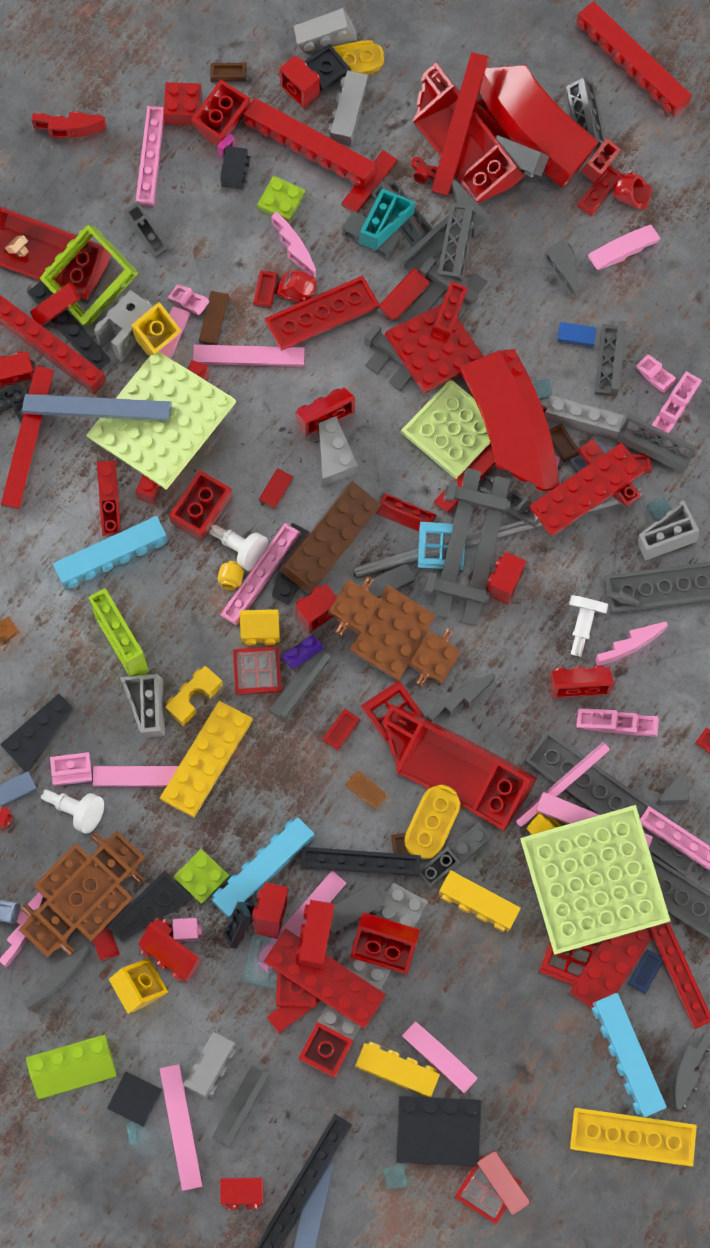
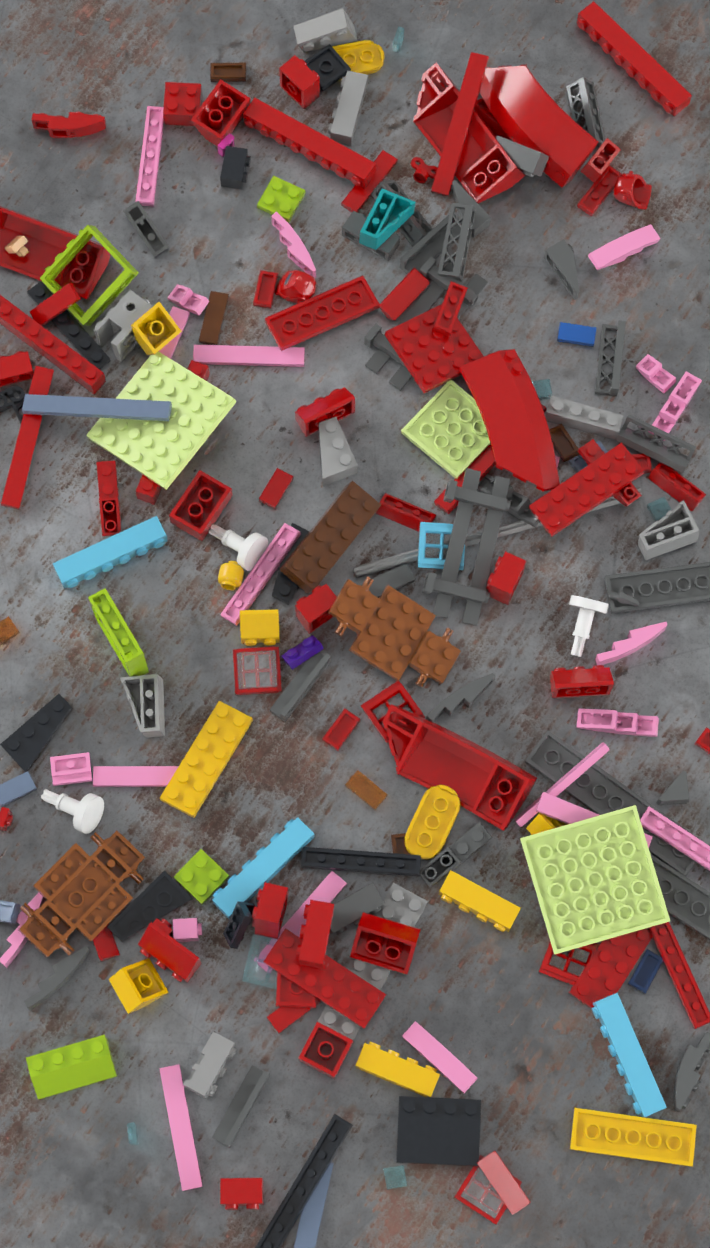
black tile [107,1071,162,1127] -> none
yellow arch [165,666,223,727] -> none
none -> clear light blue tile [393,26,405,52]
none -> red slope [648,462,706,511]

